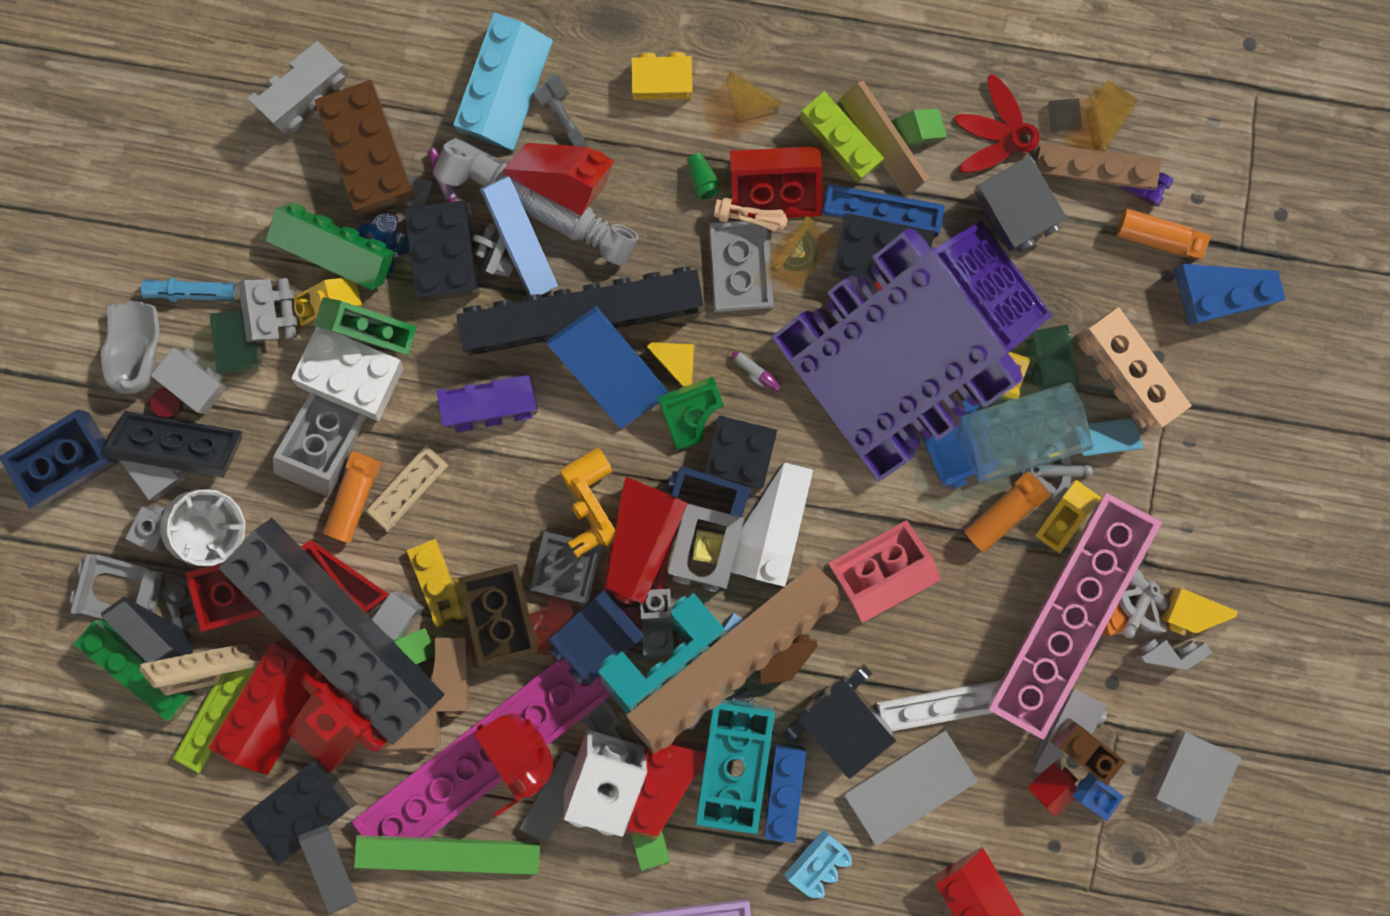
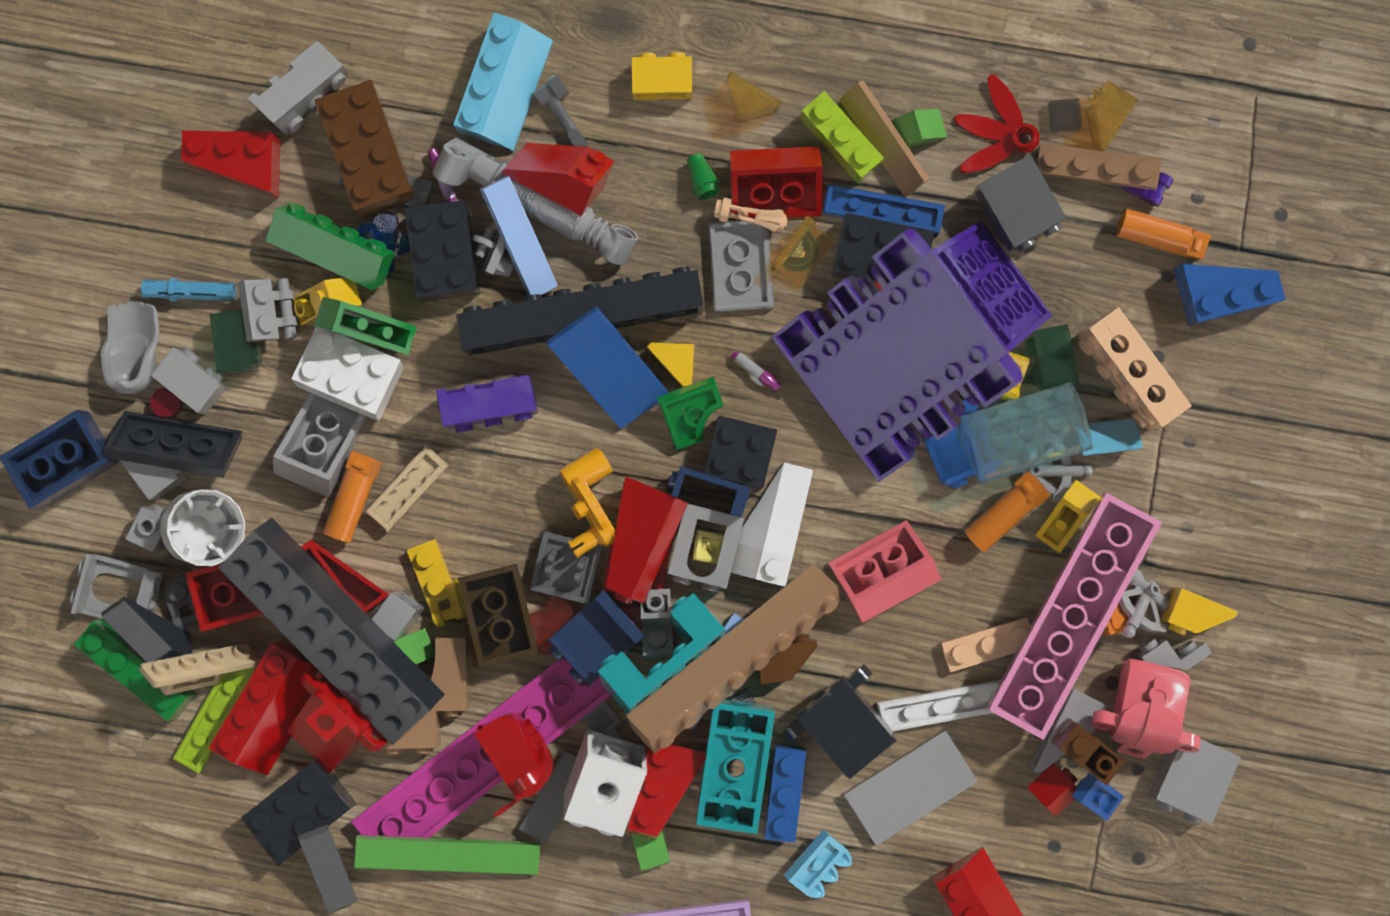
none -> red wedge [181,130,281,198]
none -> light nougat plate [940,617,1030,672]
none -> coral piece [1092,659,1201,759]

